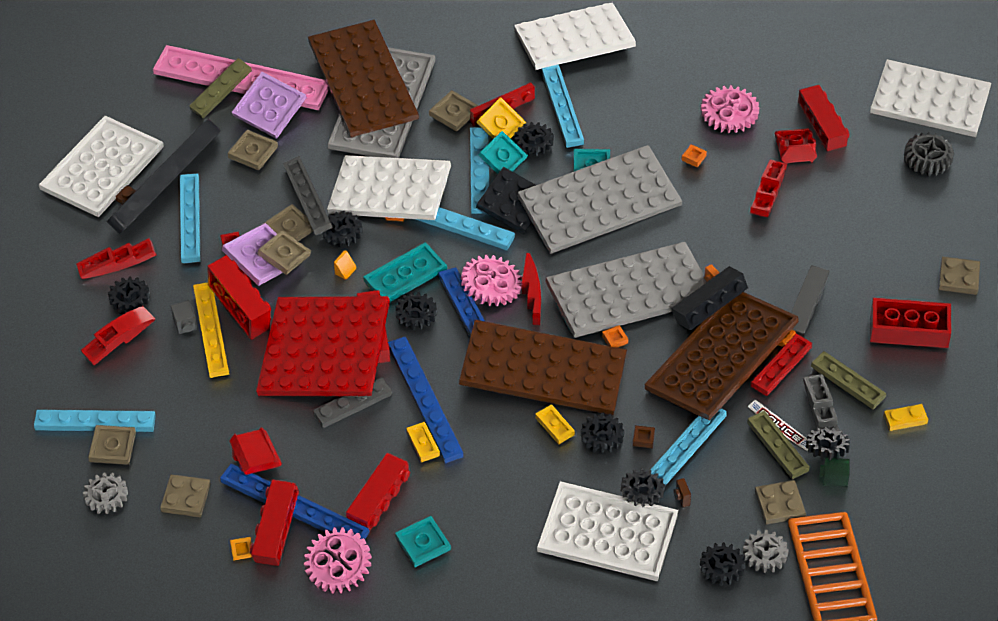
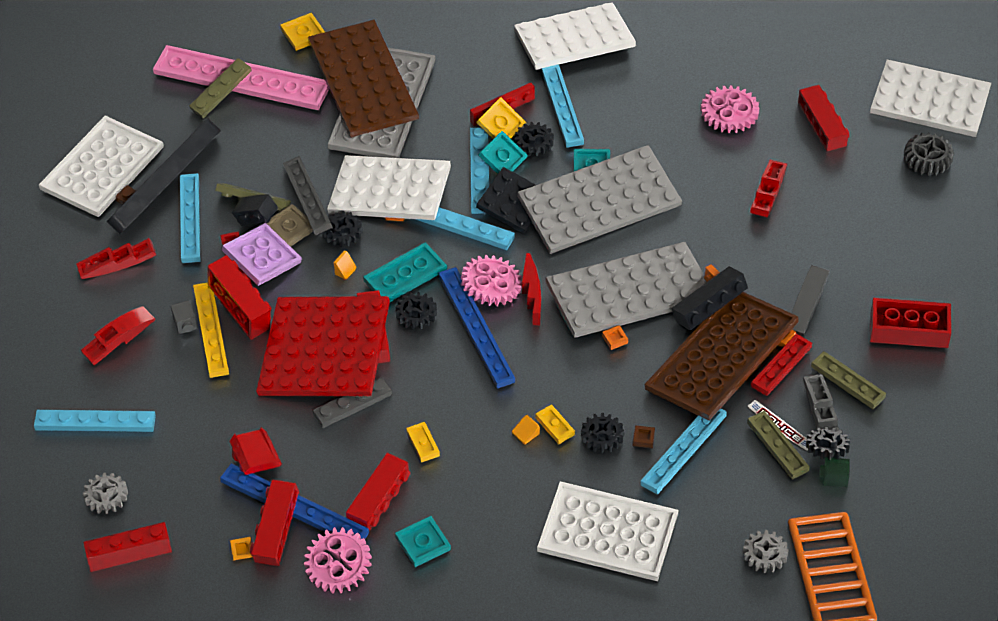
dark tan plate [88,425,136,465] -> none
black gear [108,276,150,313] -> none
dark tan plate [160,474,211,517] -> none
dark tan plate [228,130,278,170] -> none
lavender plate [232,72,307,139] -> none
dark tan plate [257,231,311,275] -> none
blue plate [388,336,463,463] -> none
dark tan plate [429,90,478,131] -> none
reddish brown plate [459,320,627,415] -> none
black gear [620,468,665,507] -> none
reddish brown plate [674,478,691,508] -> none
orange plate [682,144,707,168] -> none
black gear [700,542,746,586] -> none
dark tan plate [755,480,806,525] -> none
red slope [774,128,817,164] -> none
yellow plate [883,404,928,431] -> none
dark tan plate [939,256,980,295] -> none
none -> red brick [83,522,172,572]
none -> olive plate [215,183,291,211]
none -> black brick [232,194,278,226]
none -> yellow plate [280,13,325,51]
none -> light orange slope [512,415,540,445]

